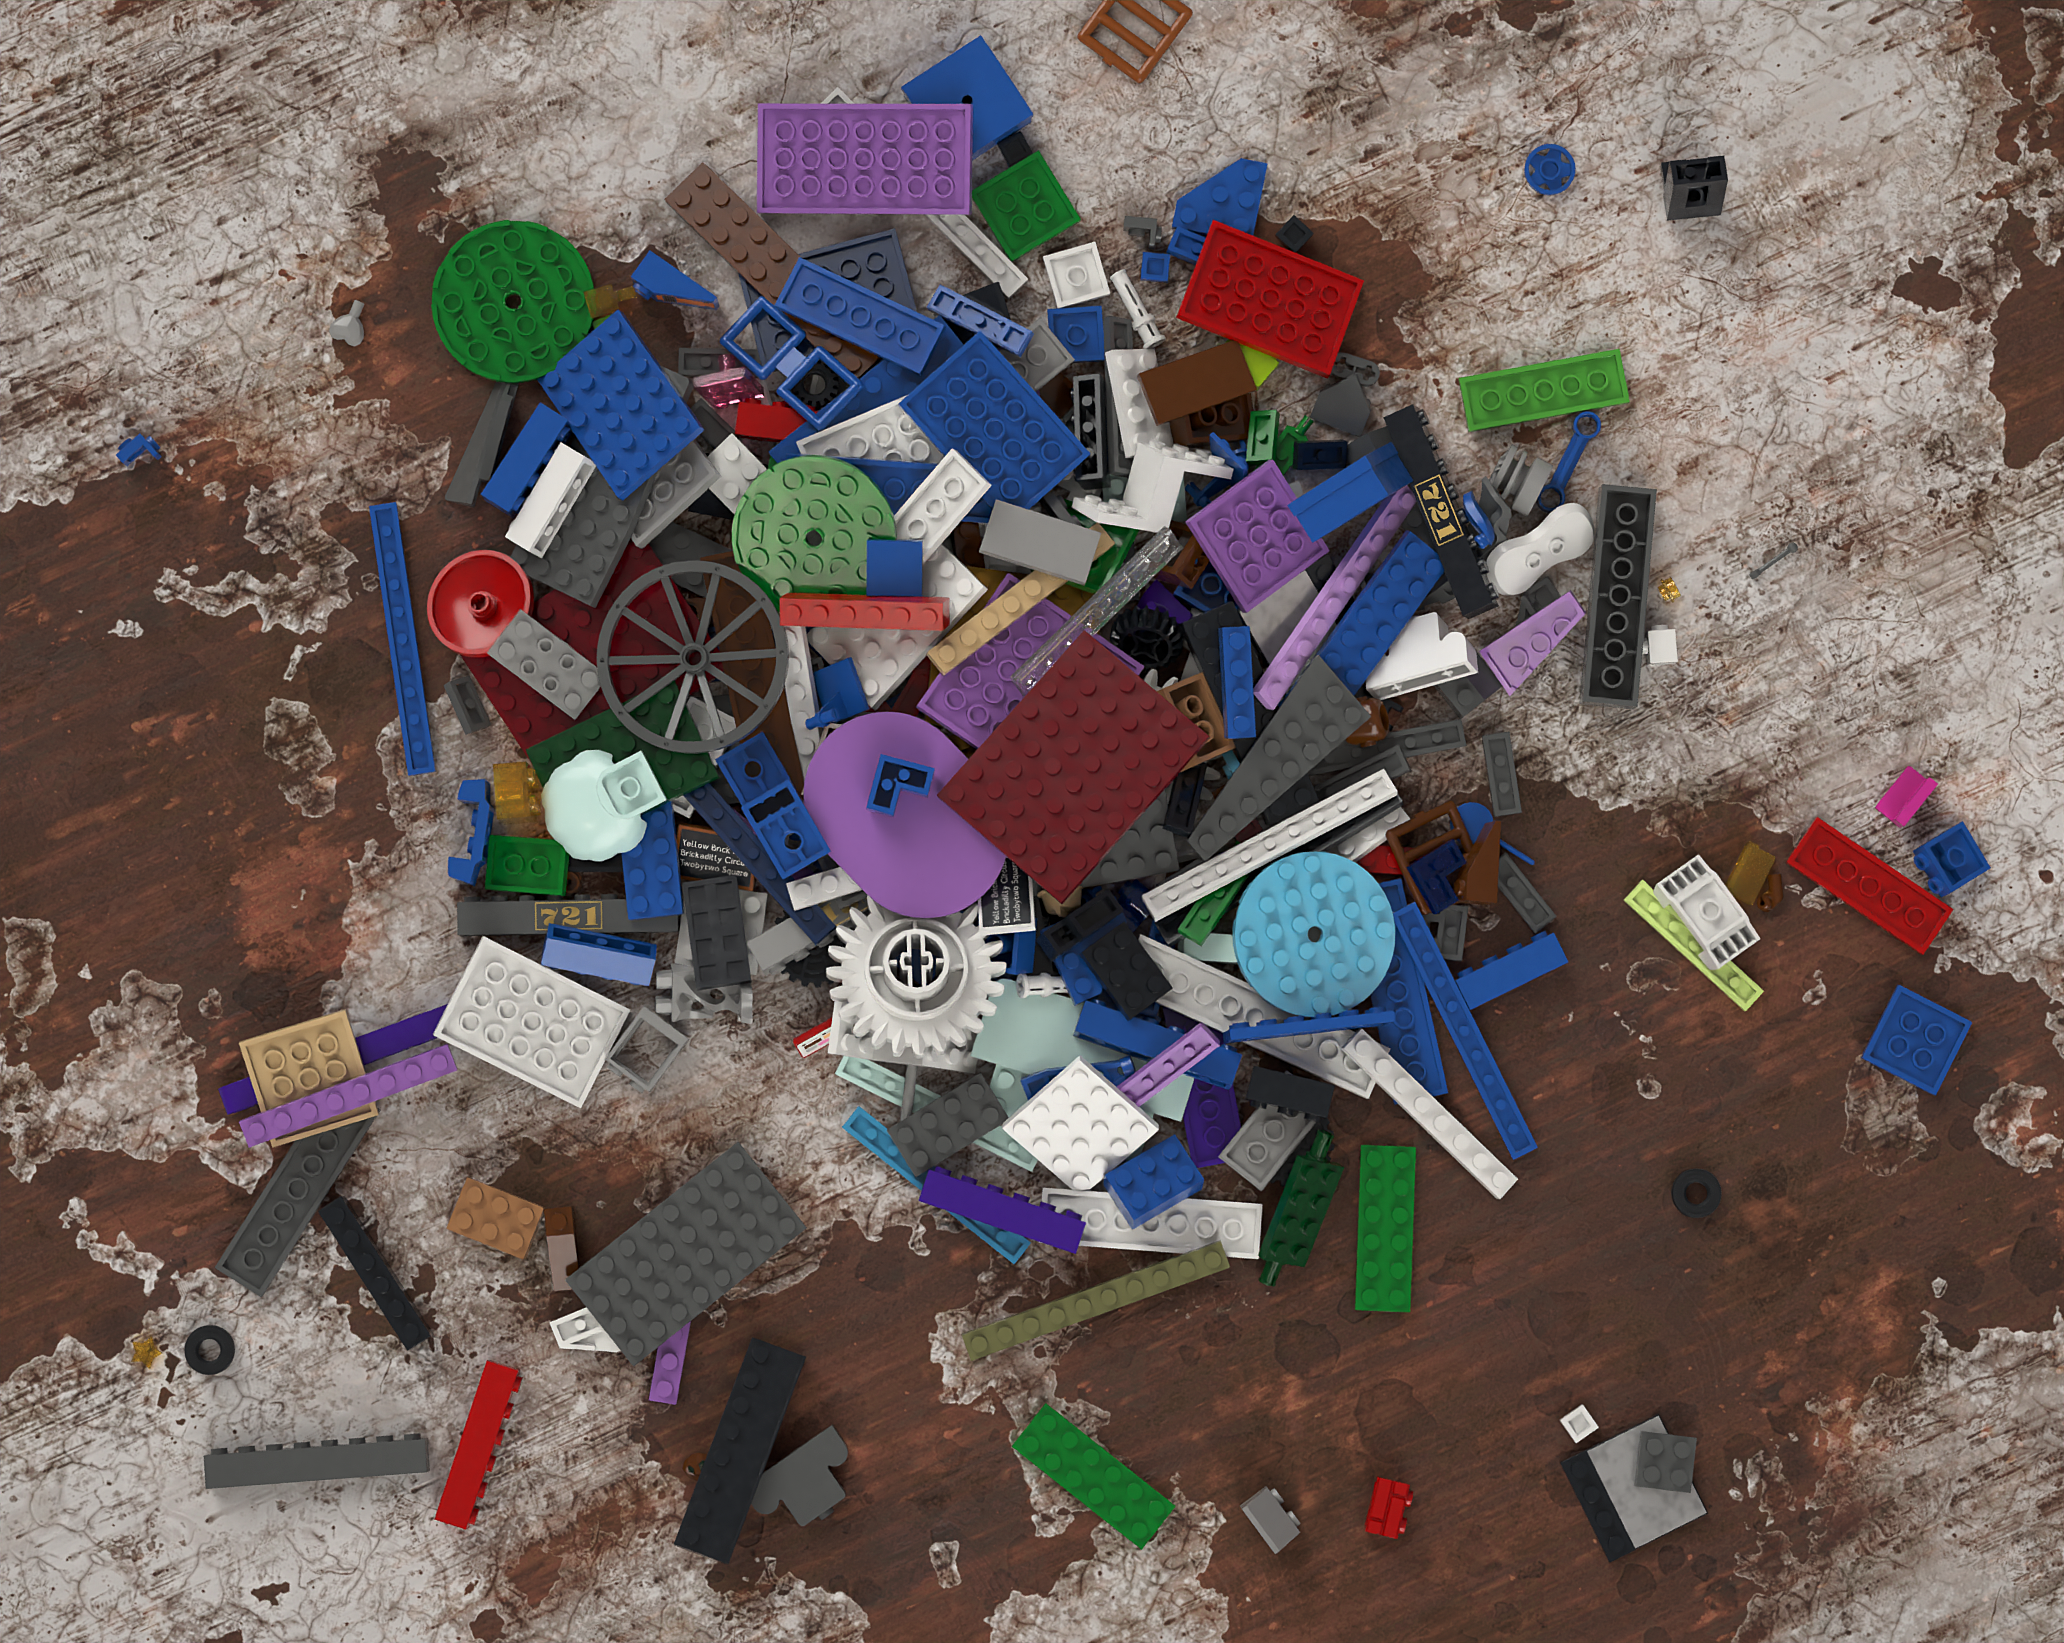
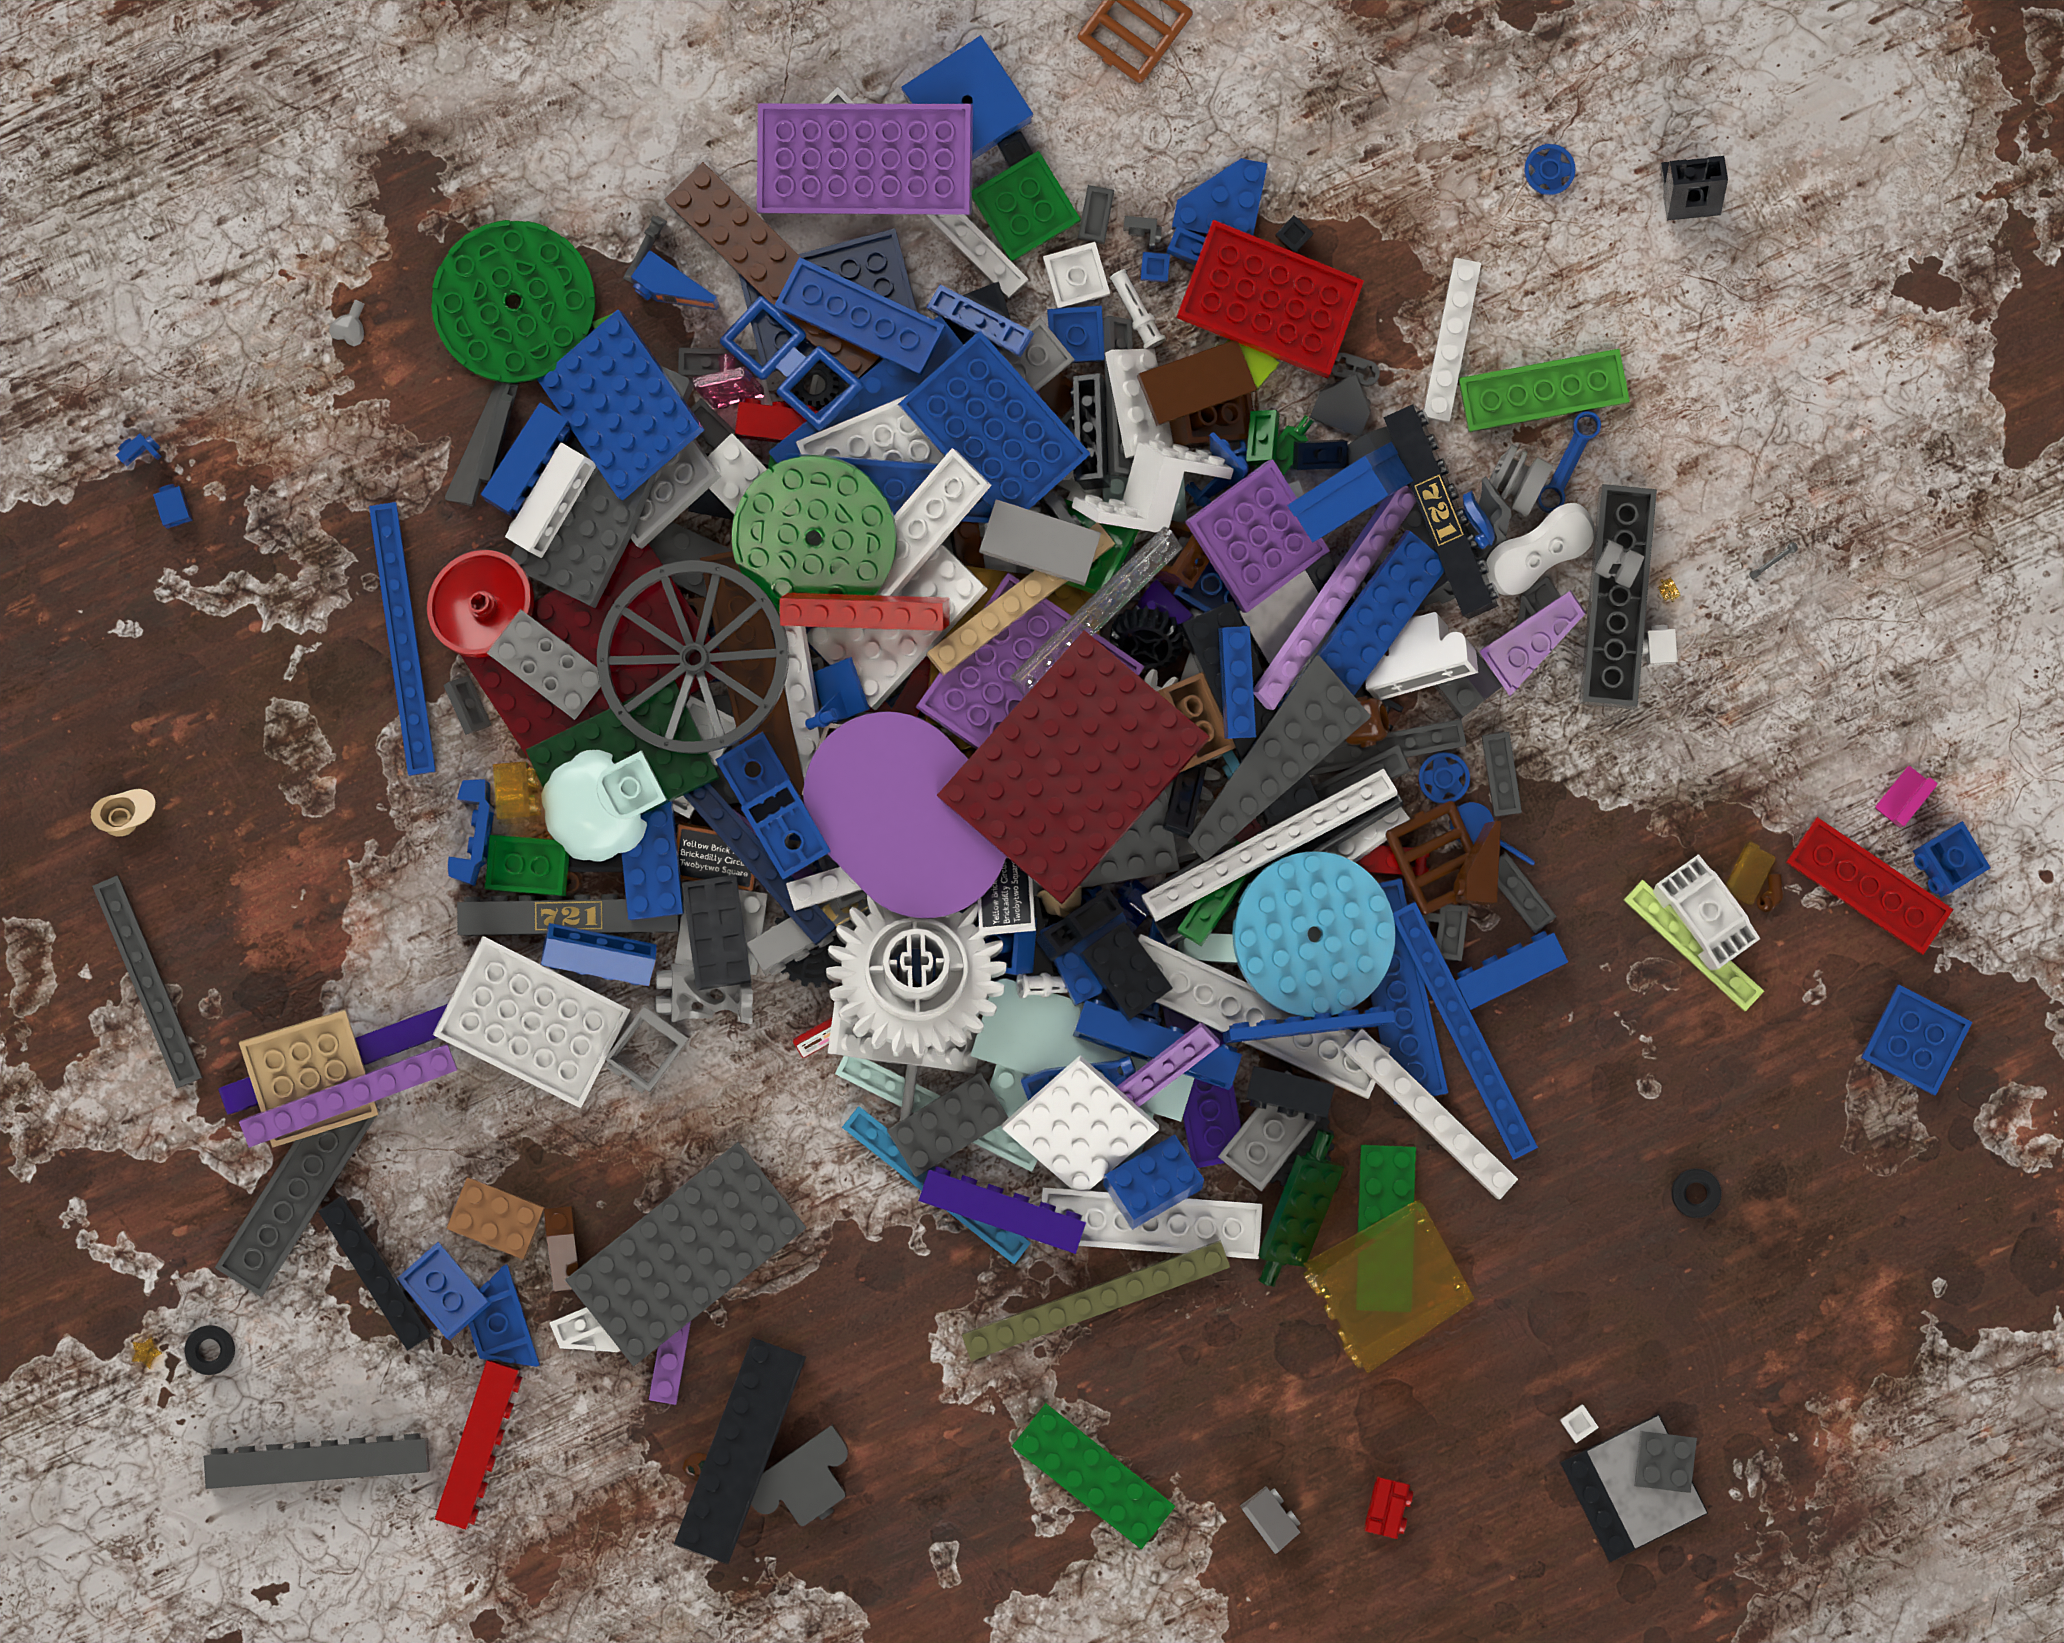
clear yellow plate [583,284,636,318] -> none
blue tile [866,539,923,597] -> none
blue brick [866,754,935,817] -> none
clear blue plate [1406,839,1467,915] -> none
none -> tan piece [91,789,156,837]
none -> dark grey plate [92,875,203,1089]
none -> blue brick [153,484,193,529]
none -> blue plate [397,1242,491,1341]
none -> blue wing [468,1264,540,1367]
none -> dark grey bar [623,215,667,283]
none -> dark grey tile [1078,185,1114,244]
none -> clear yellow windscreen [1303,1200,1475,1373]
none -> blue wheel [1418,752,1470,804]
none -> white plate [1424,258,1481,423]
none -> light grey wheel [1594,540,1644,588]

